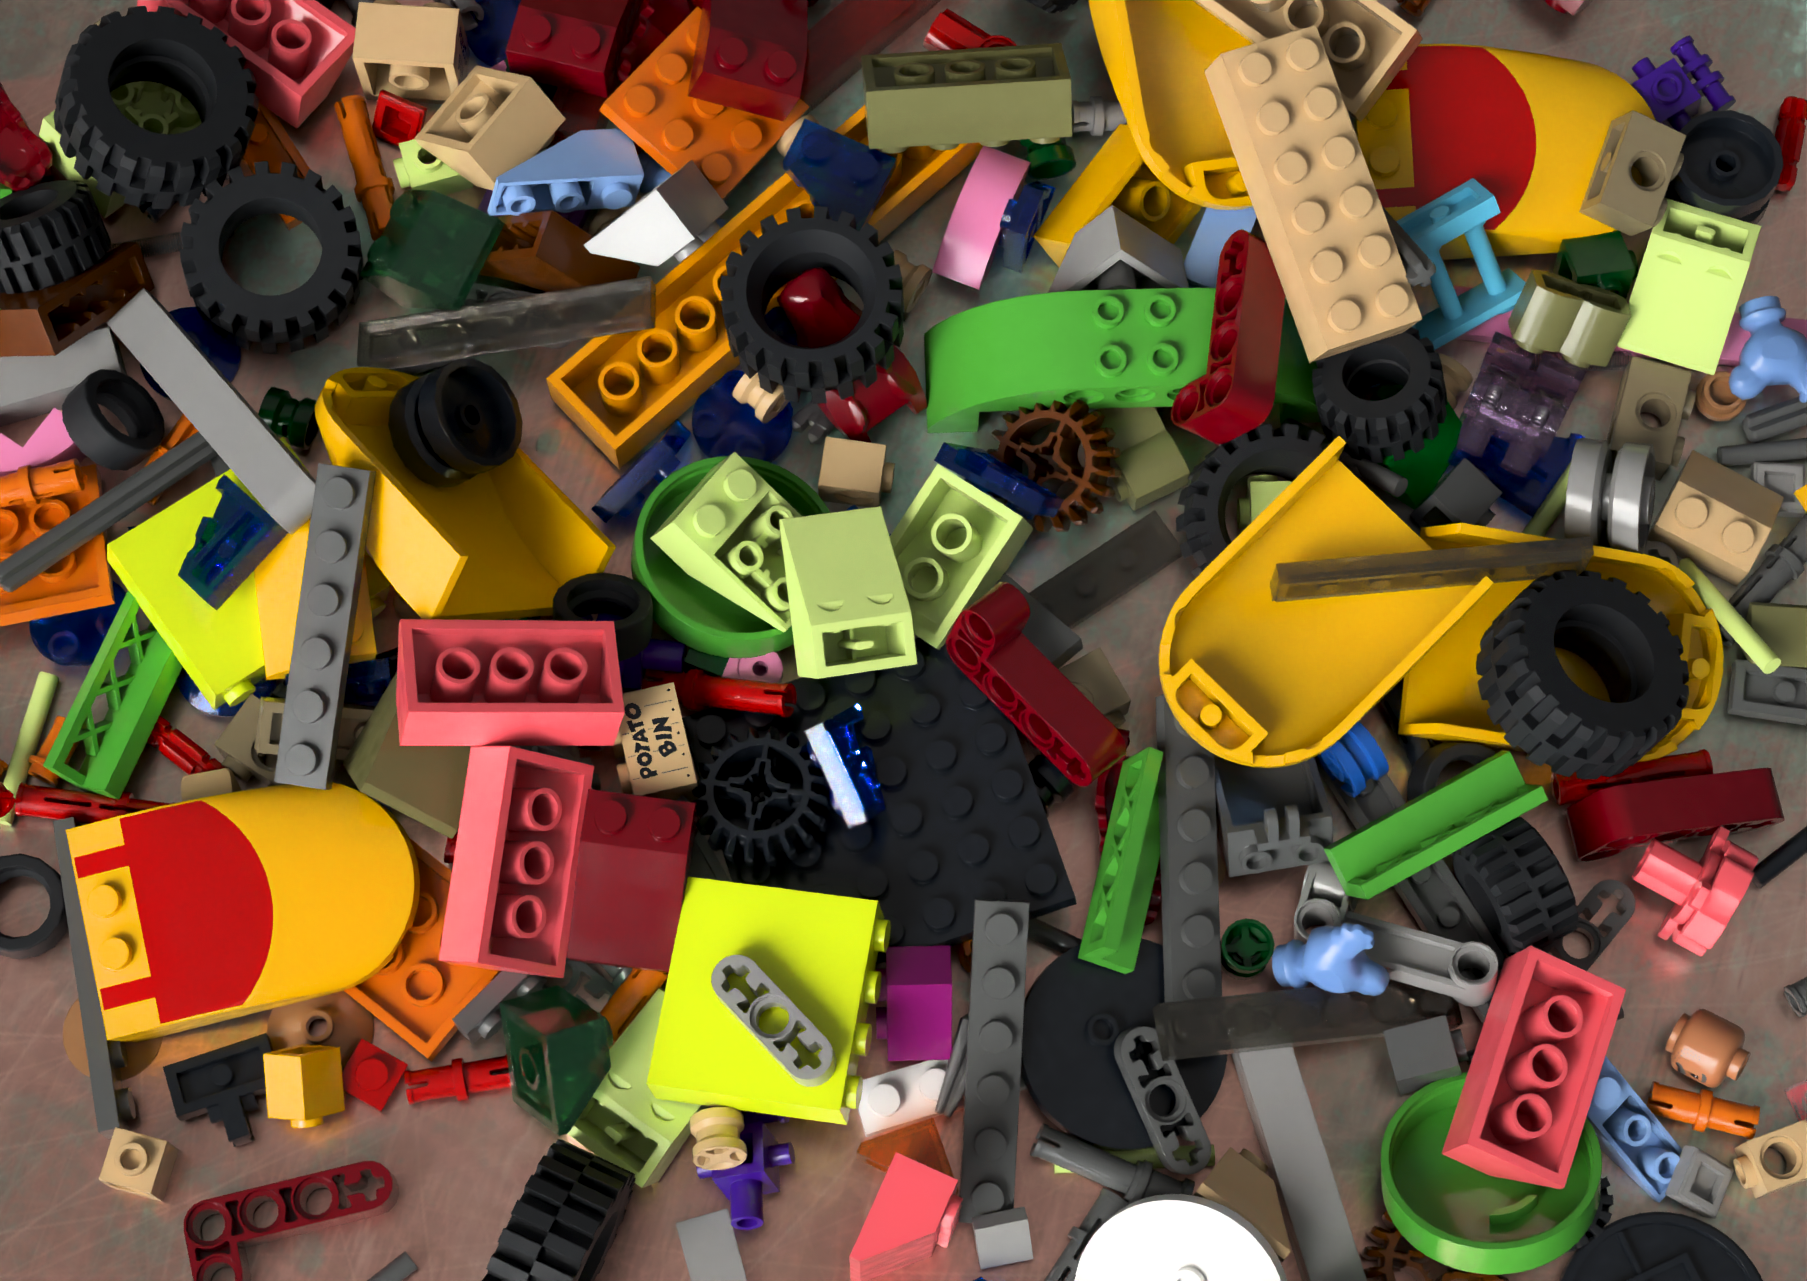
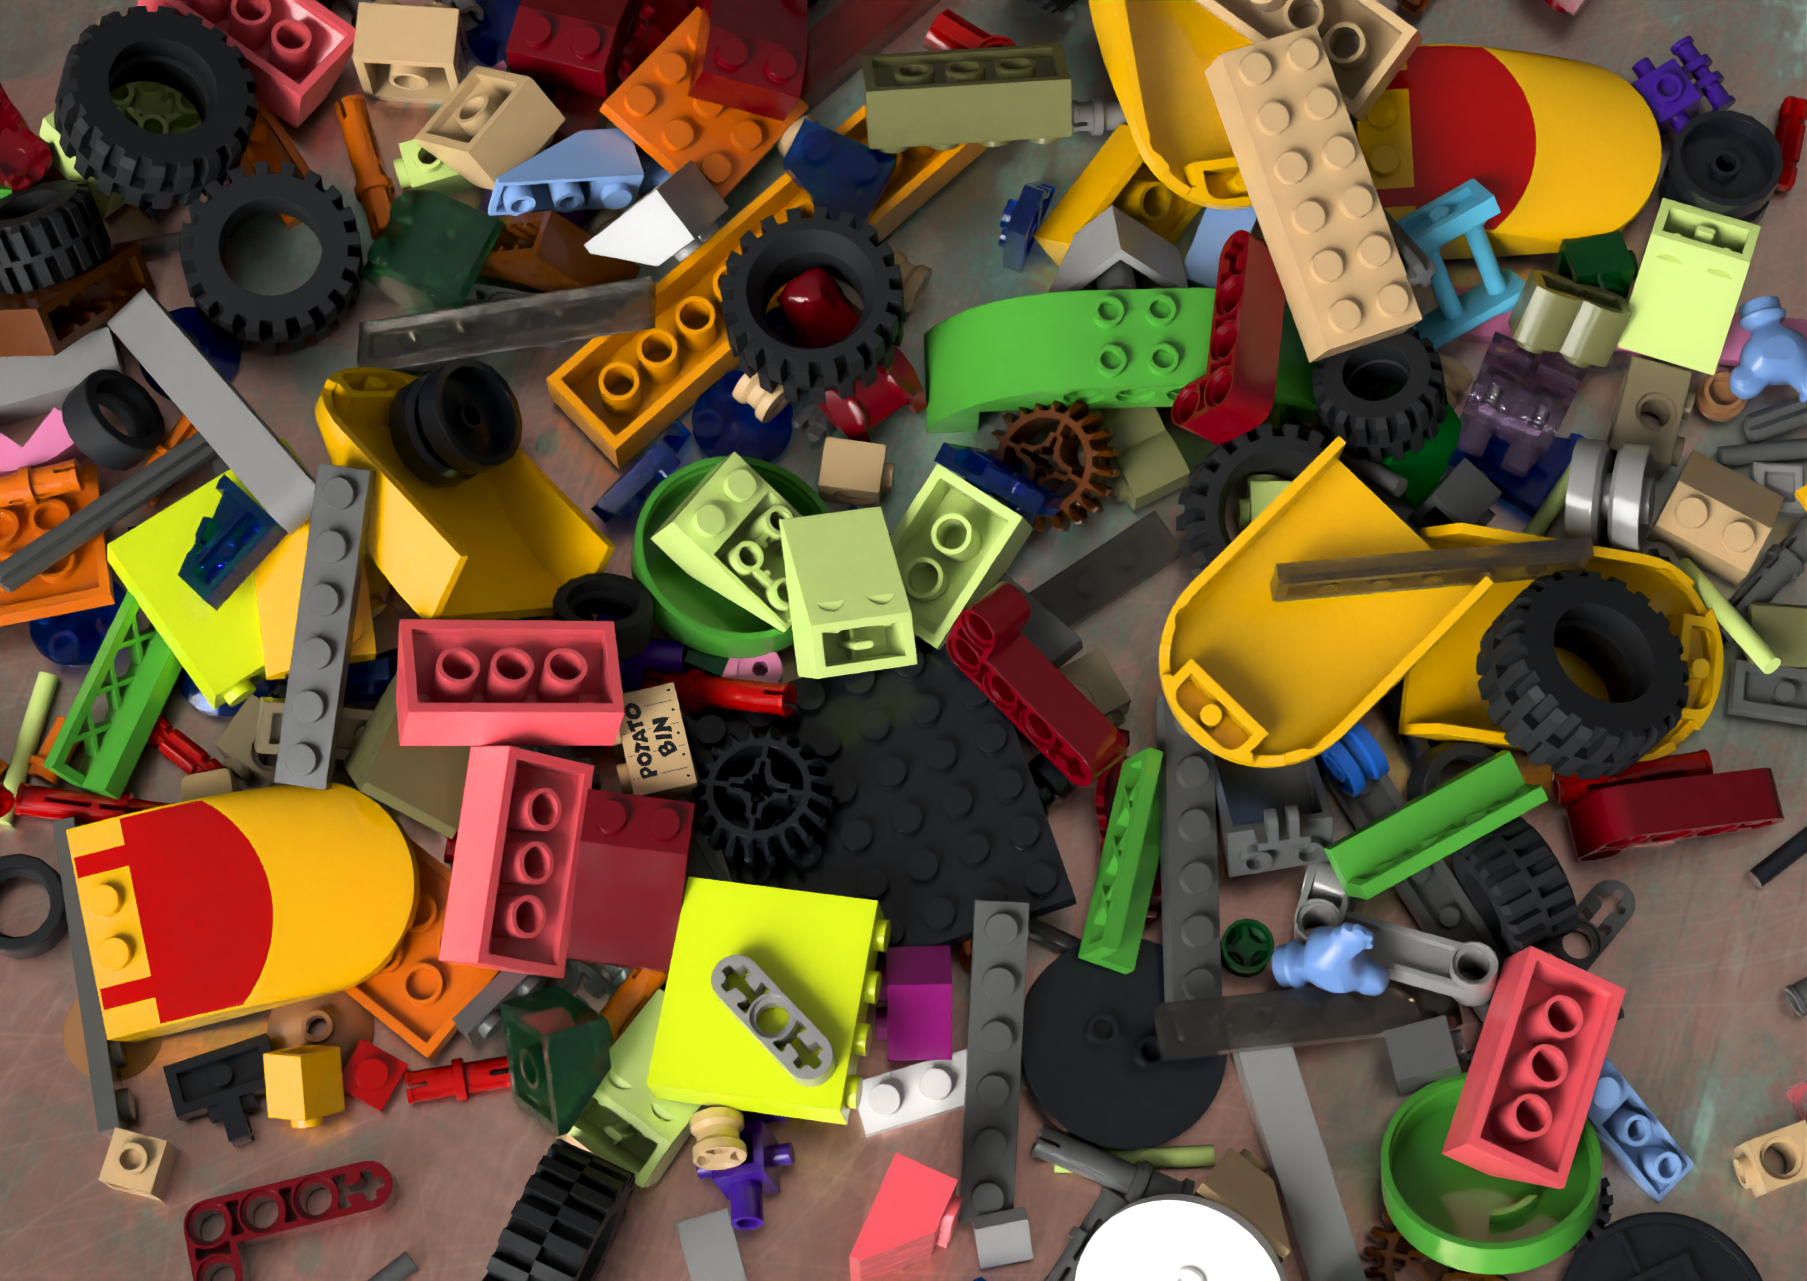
dark green wheel [258,387,319,450] -> none
red slope [372,89,428,147] -> none
clear blue wing [804,703,886,828] -> none
clear orange slope [856,1118,959,1196] -> none
bright pink brick [932,146,1031,290] -> none
flat silver piece [935,1014,968,1118] -> none
dark green wheel [1020,137,1076,180] -> none
dark grey beam [1114,1026,1211,1175] -> none
dark tan brick [1579,110,1686,236] -> none
coral piece [1632,826,1759,957] -> none
orange pin [1646,1081,1760,1140] -> none
nougat head [1665,1009,1751,1088] -> none
light grey tile [1665,1145,1734,1219] -> none

